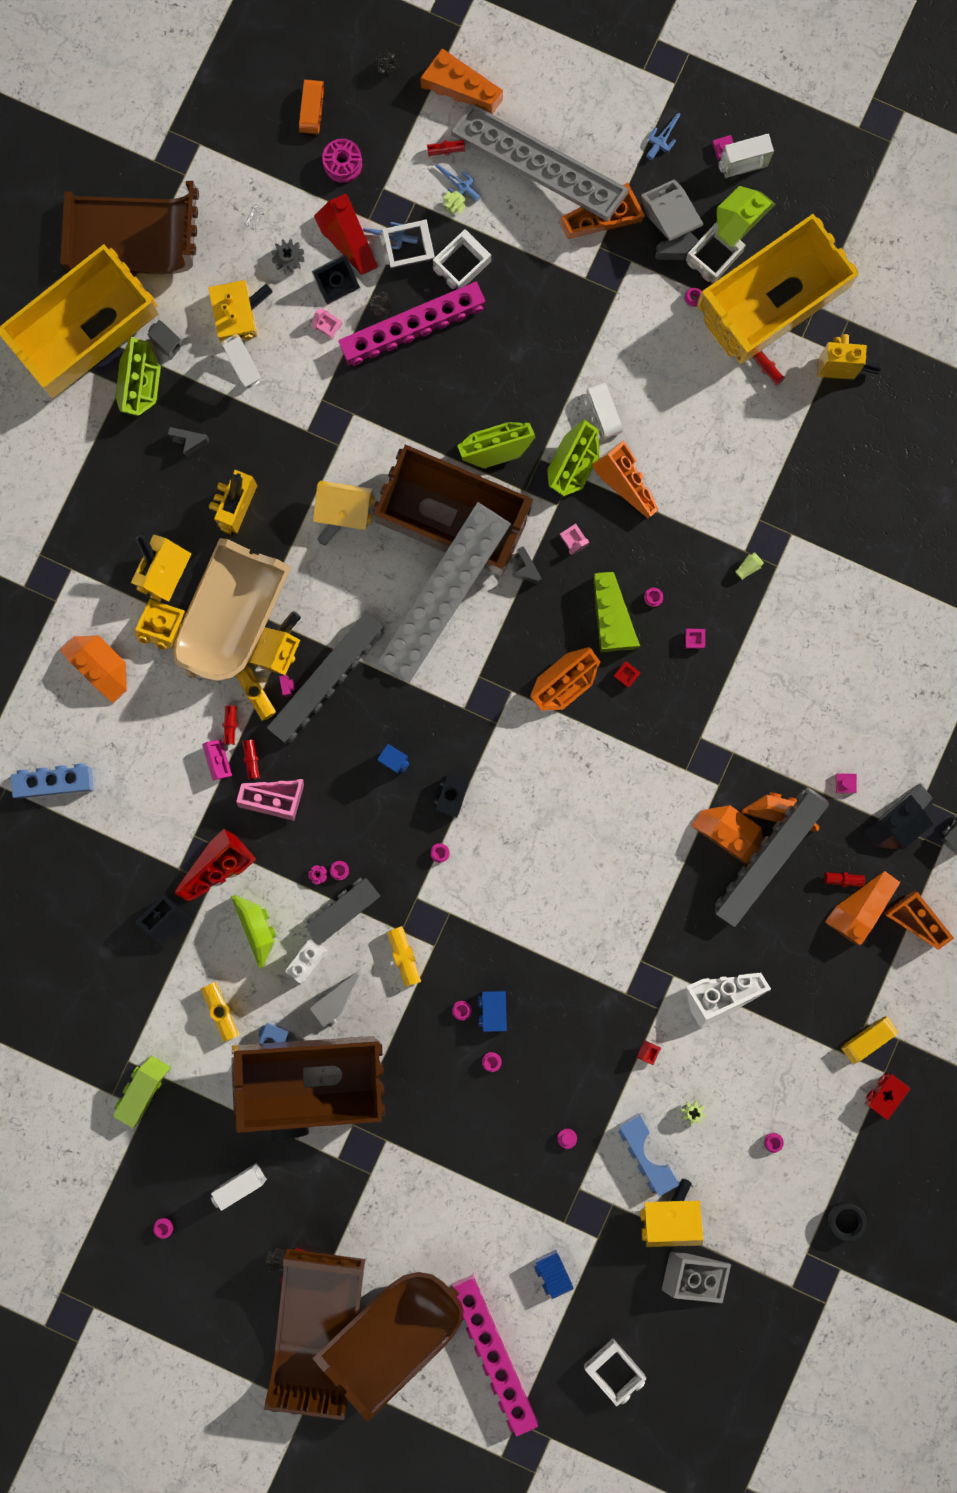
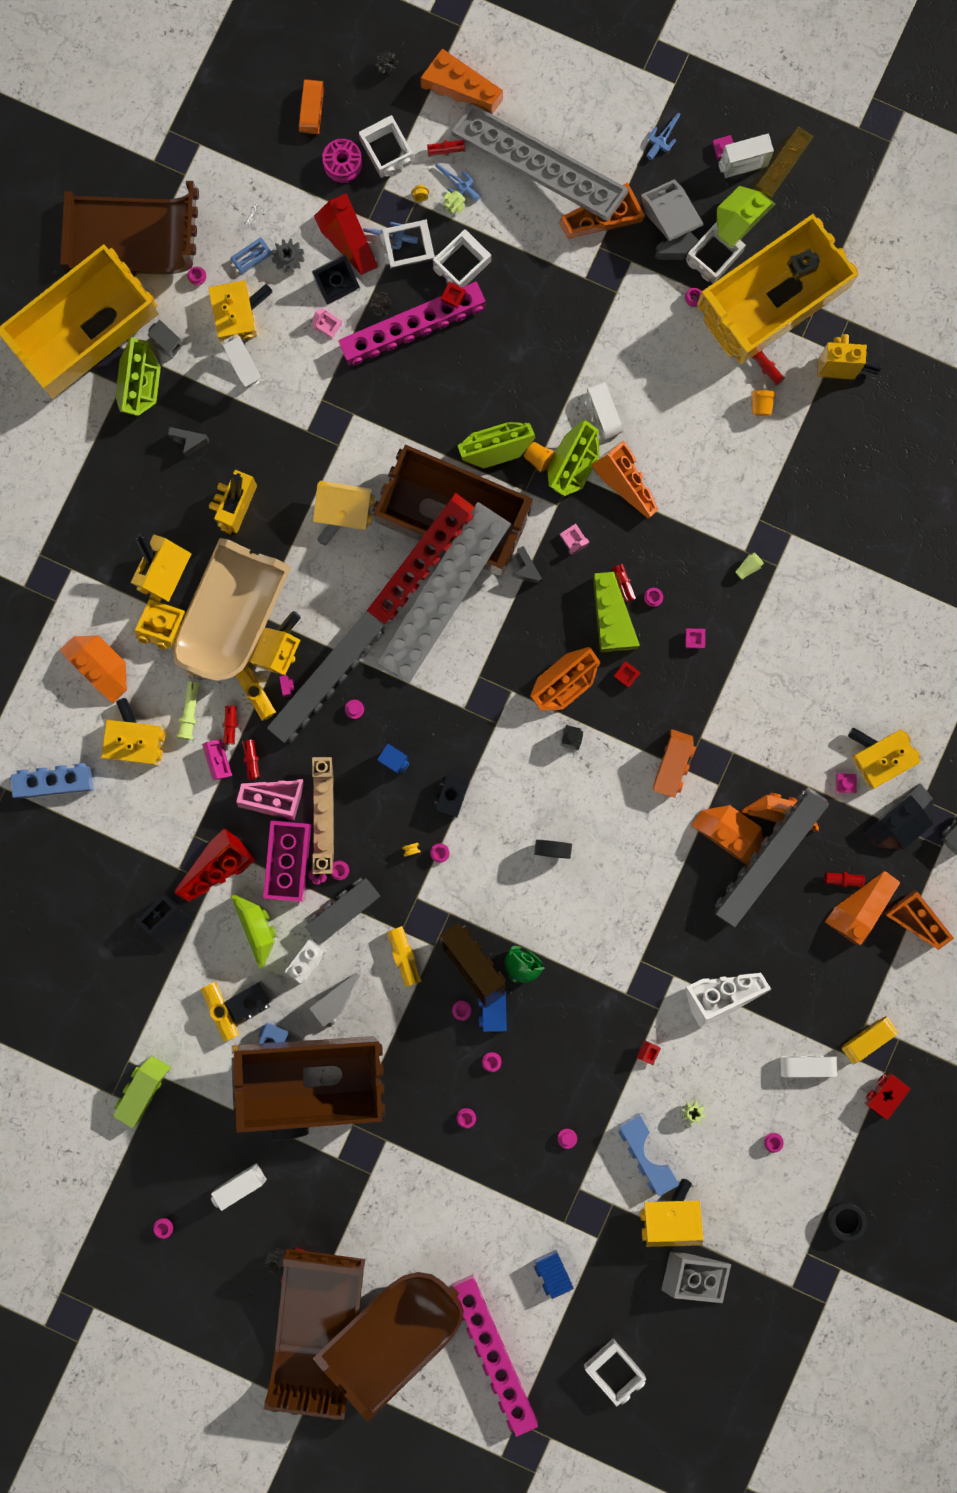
none -> yellow piece [101,698,165,765]
none -> yellowish green pin [176,681,200,741]
none -> dark pink plate [187,267,207,286]
none -> black brick [225,981,273,1023]
none -> medium blue tile [230,237,272,275]
none -> dark pink brick [263,821,311,902]
none -> tan slope [312,757,334,874]
none -> dark pink plate [345,700,364,719]
none -> white window [359,115,413,178]
none -> red brick [367,493,475,624]
none -> yellow bush [402,843,420,857]
none -> yellow plate [411,185,429,202]
none -> dark brown brick [440,922,506,1008]
none -> red plate [441,282,466,309]
none -> dark pink plate [457,1108,476,1128]
none -> green cylinder [505,946,544,983]
none -> light orange piece [524,442,555,473]
none -> black tyre [534,839,572,859]
none -> pearl dark grey brick [561,725,584,750]
none -> red axle [612,564,635,602]
none -> orange wedge [653,729,696,798]
none -> light orange piece [751,390,776,416]
none -> clear yellow plate [756,126,814,198]
none -> white beam [780,1056,837,1077]
none -> pearl dark grey brick [787,249,820,281]
none -> yellow piece [848,728,921,790]

